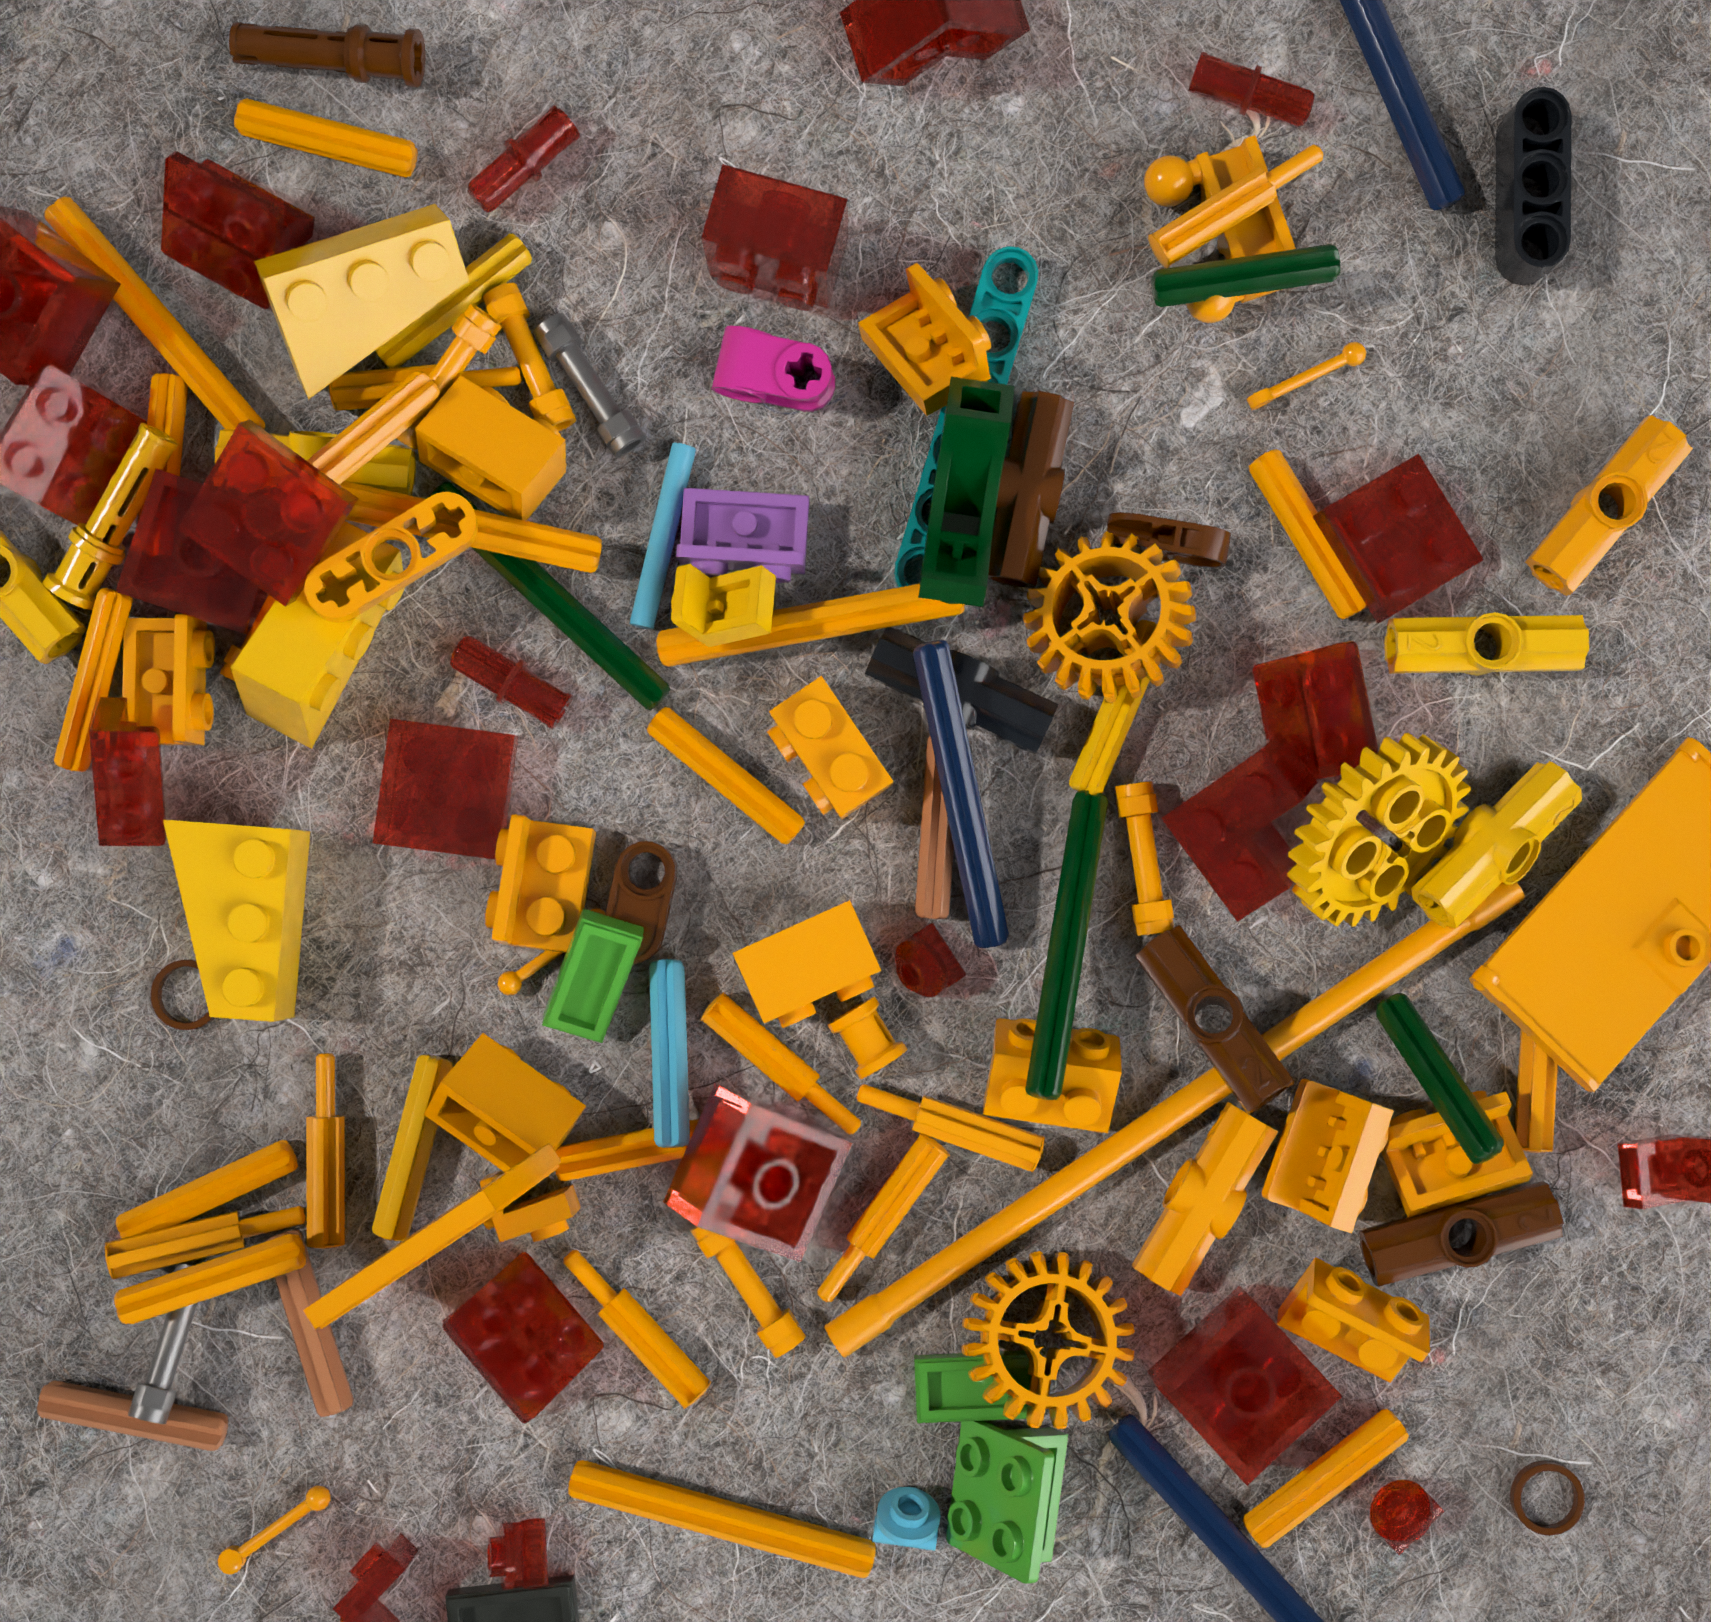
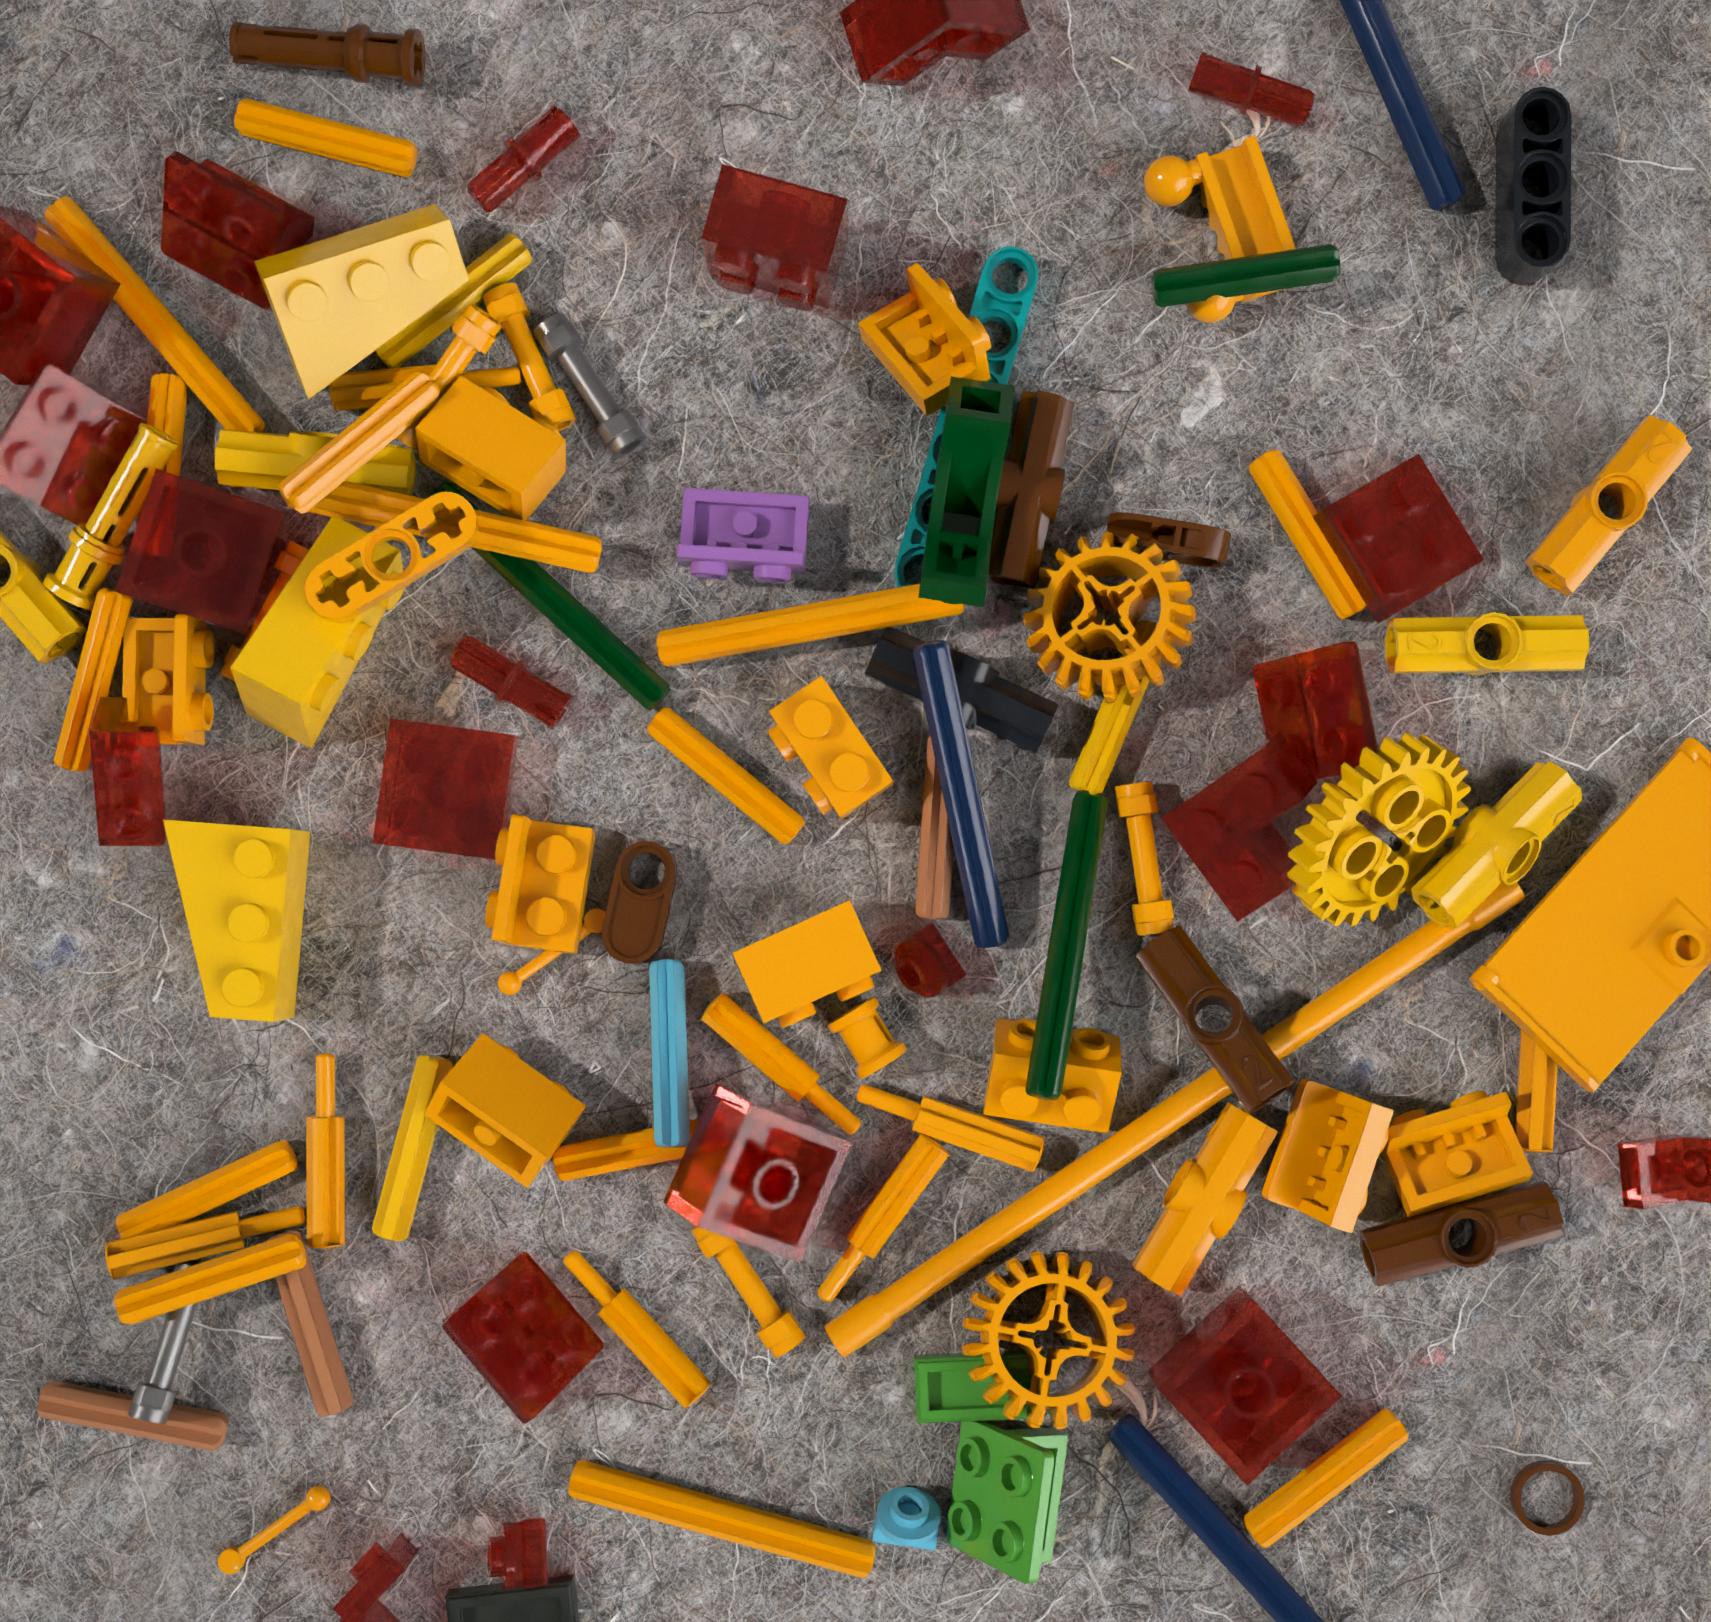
reddish brown piece [151,959,215,1030] -> none
clear red plate [178,420,359,607] -> none
light orange tile [303,1143,562,1330] -> none
light orange bracket [480,1170,581,1243] -> none
bright green tile [542,908,644,1043] -> none
medium azure bar [629,443,696,630] -> none
yellow bracket [671,564,776,647] -> none
dark pink piece [711,325,836,412] -> none
light orange axle [1148,144,1324,268] -> none
light orange hinge [1246,342,1366,411] -> none
light orange bracket [1277,1257,1430,1383] -> none
clear red plate [1370,1480,1445,1556] -> none
dark green axle [1376,993,1504,1164] -> none

